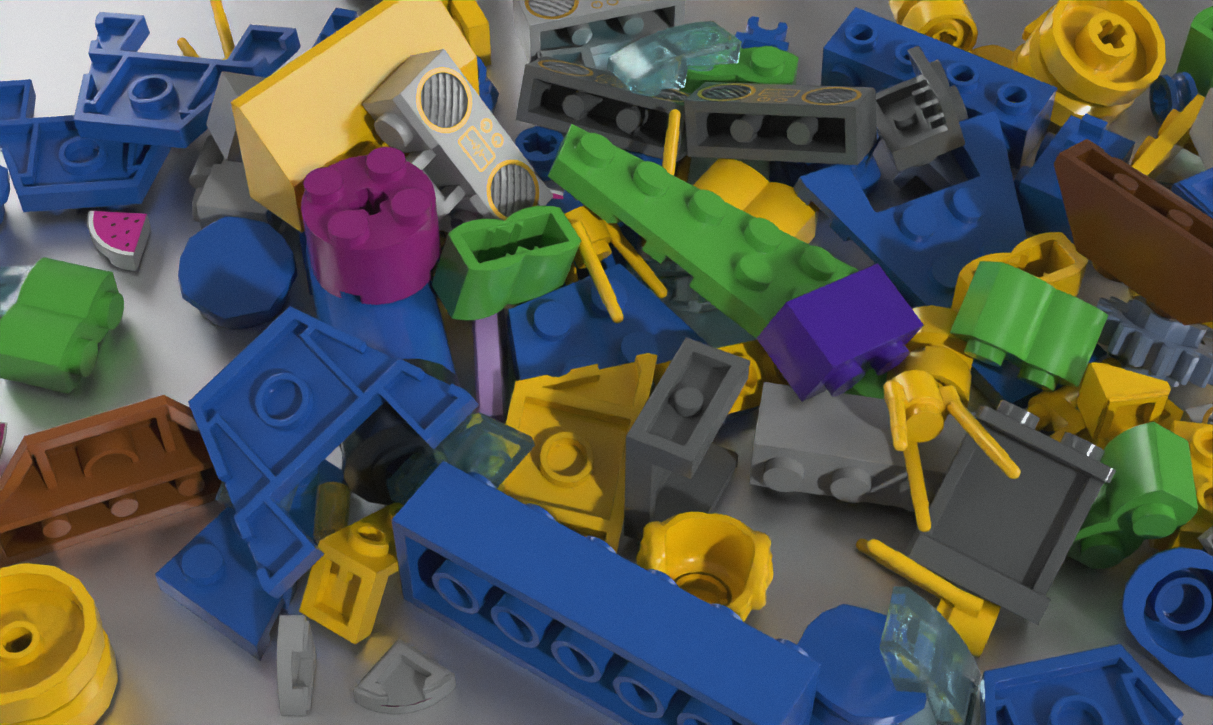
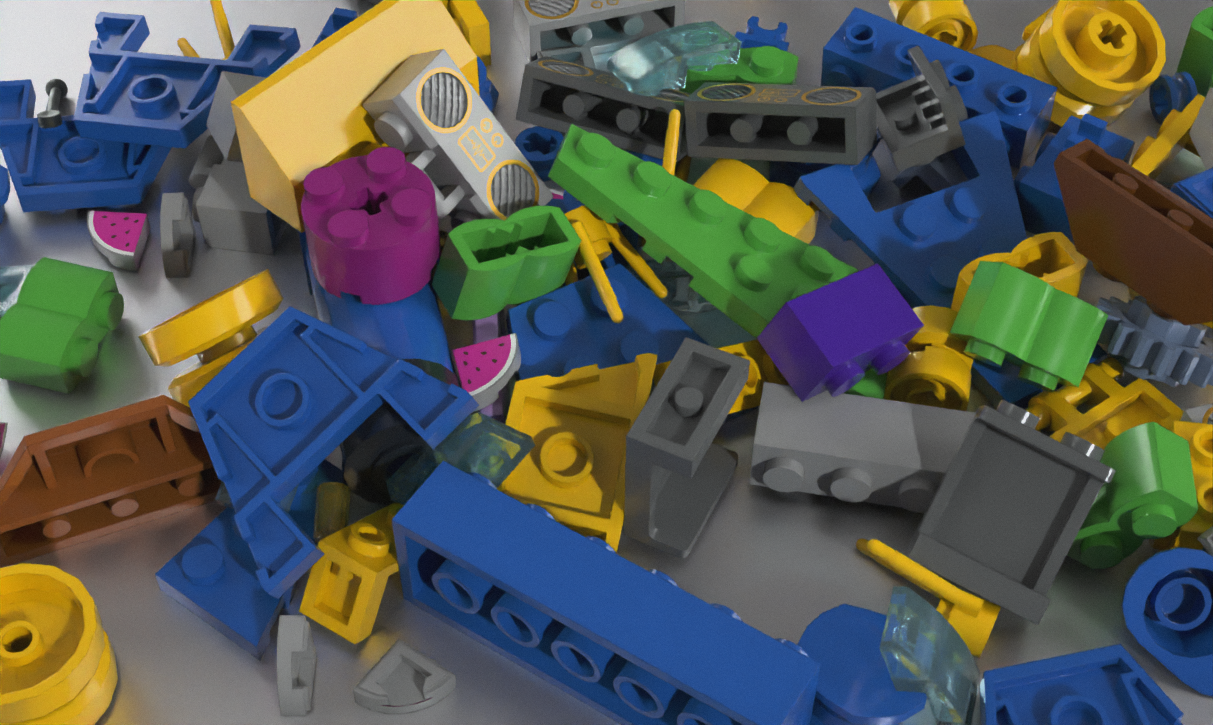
blue hat [178,216,298,329] -> none
yellow hair [636,512,774,622] -> none
yellow plant [883,370,1021,532] -> none
yellow slope [1077,362,1171,439] -> none
none -> pearl dark grey hinge [37,78,68,129]
none -> yellow wheel [139,269,284,407]
none -> light grey tile [160,192,196,278]
none -> dark pink tile [453,333,521,412]

